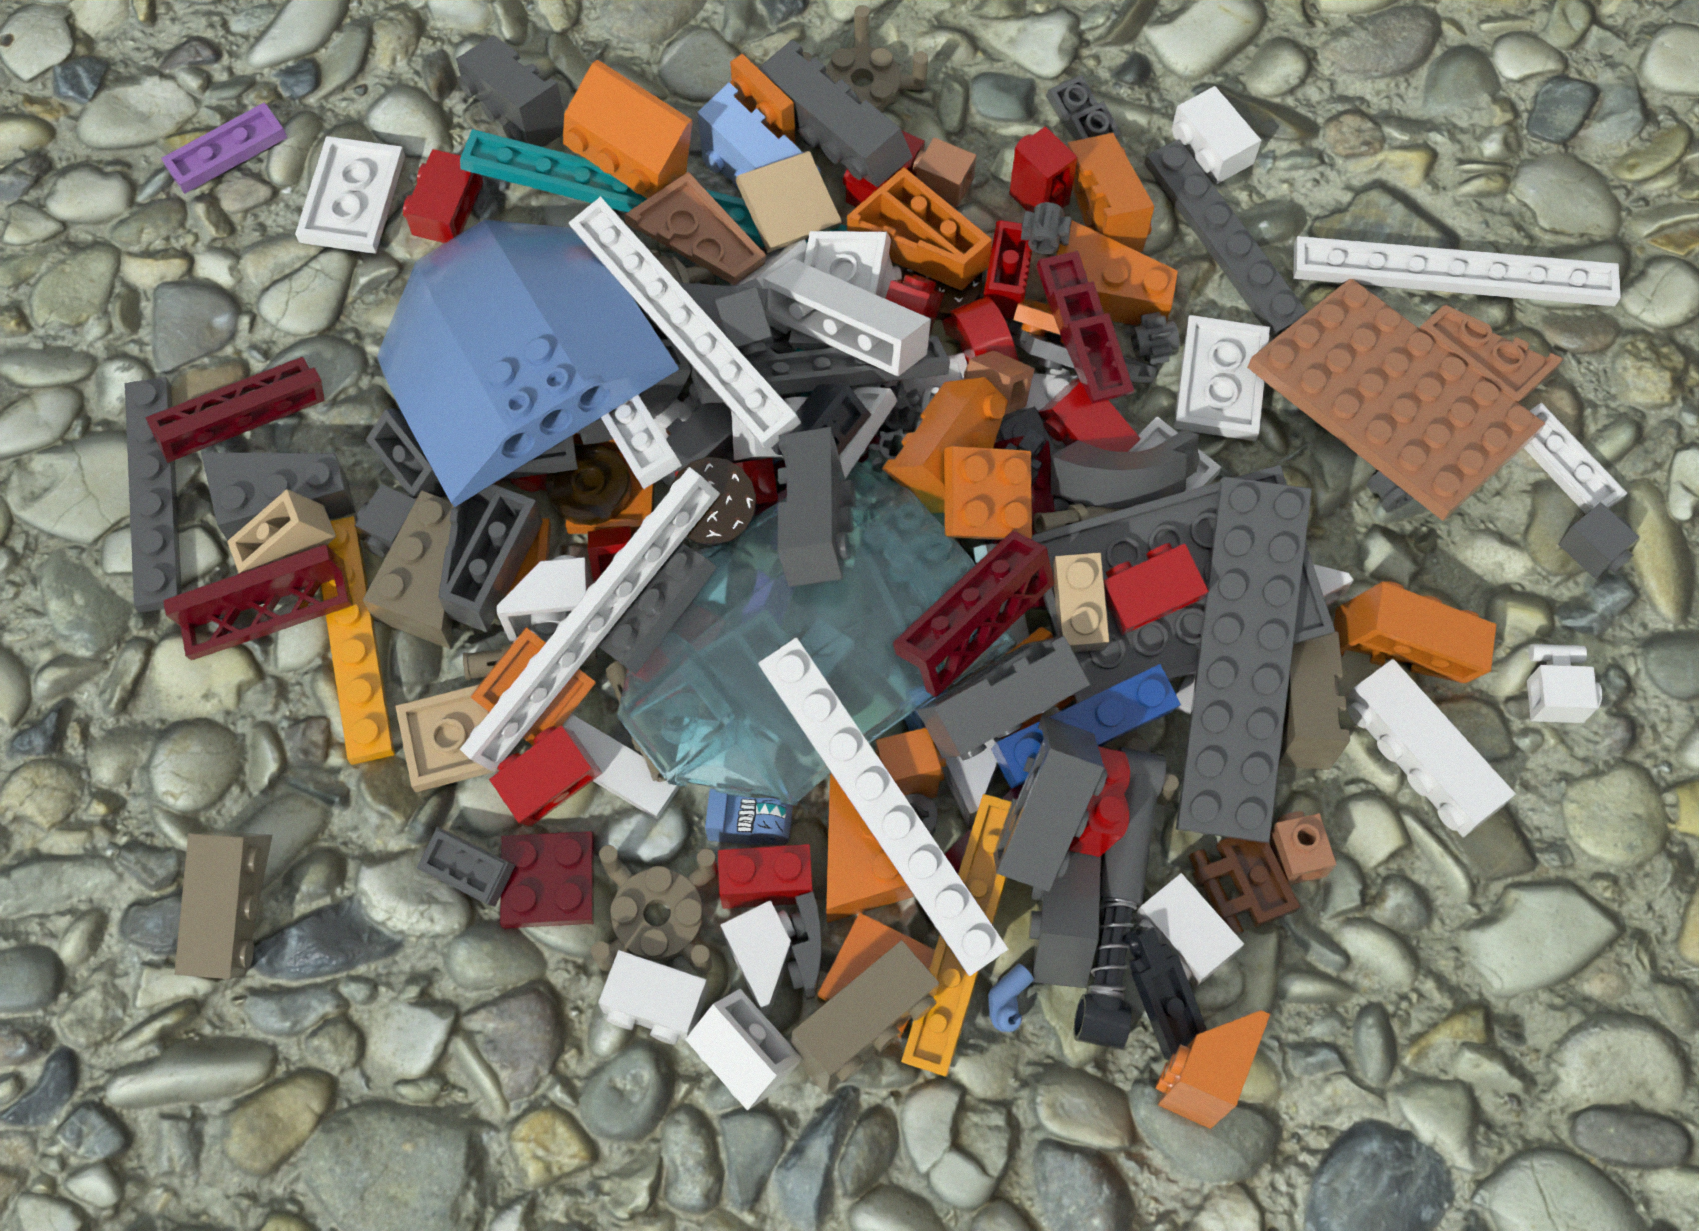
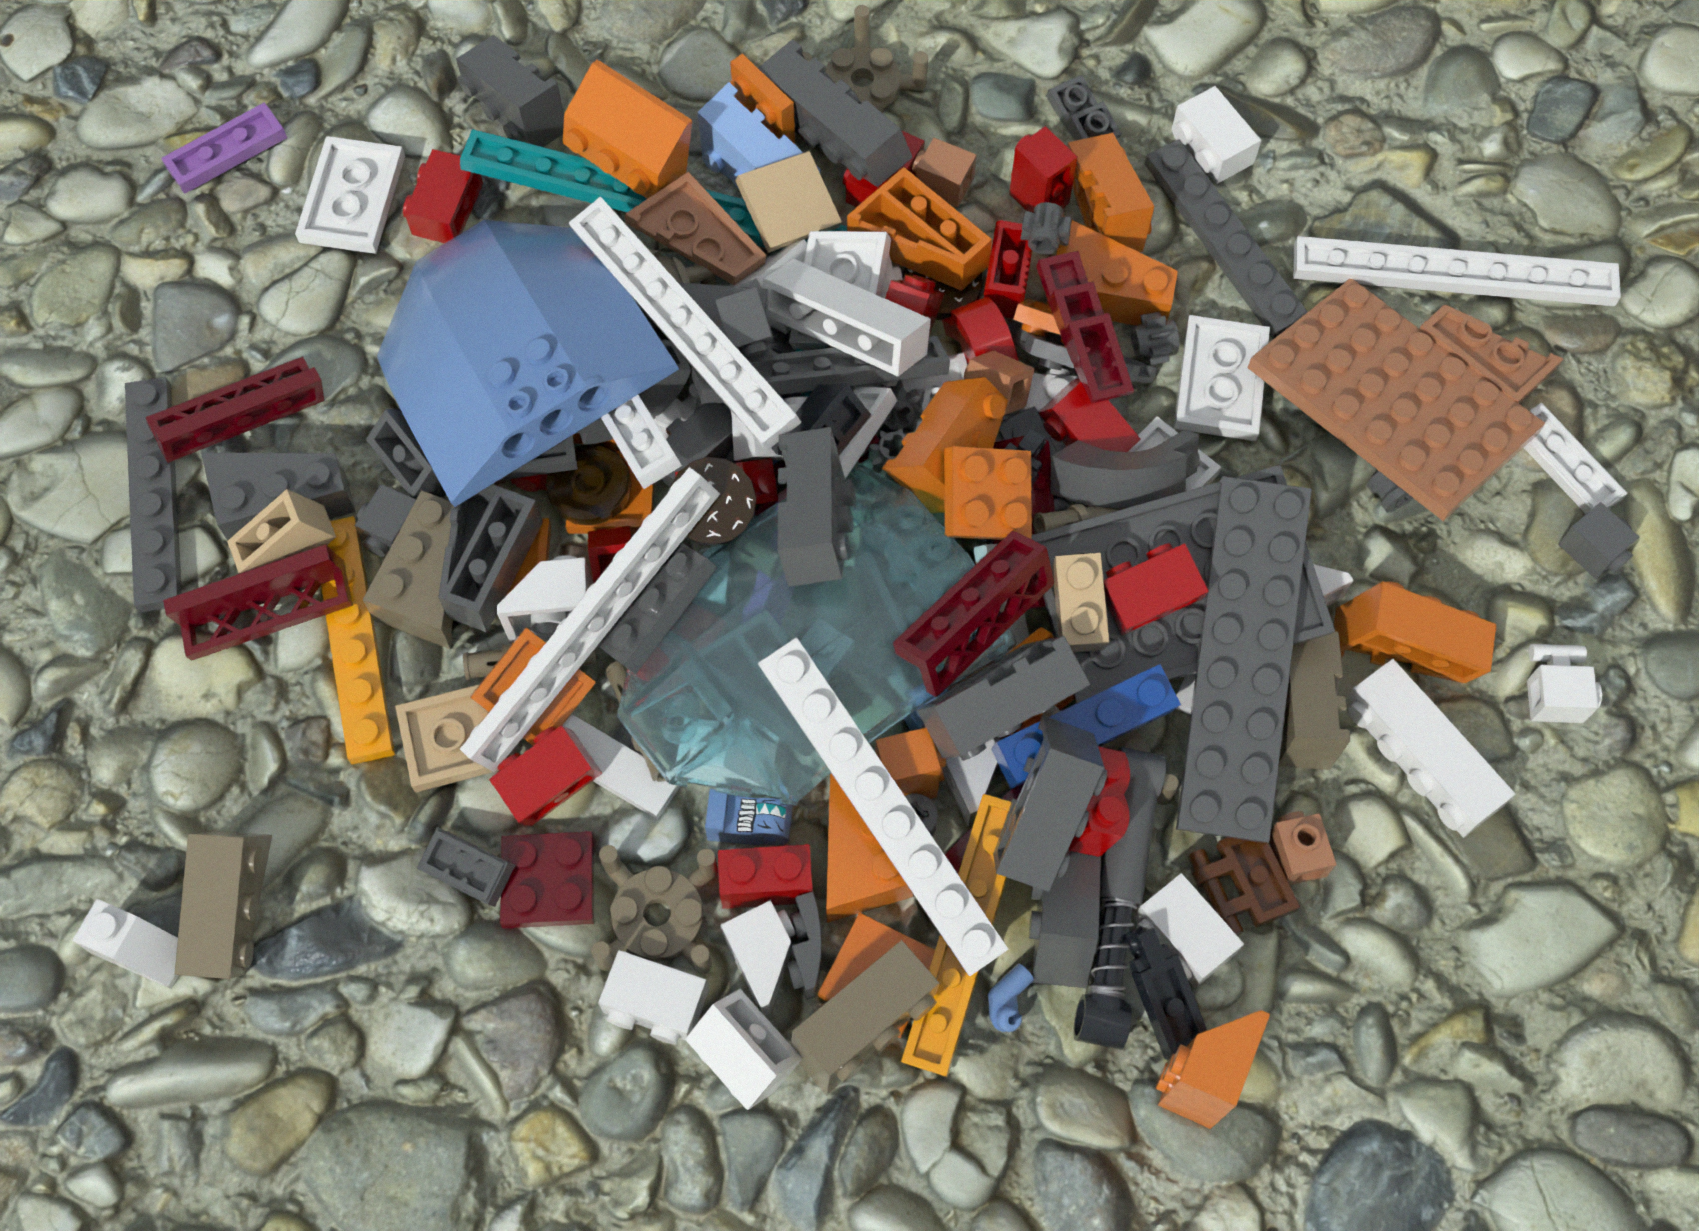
none -> white slope [72,899,179,989]

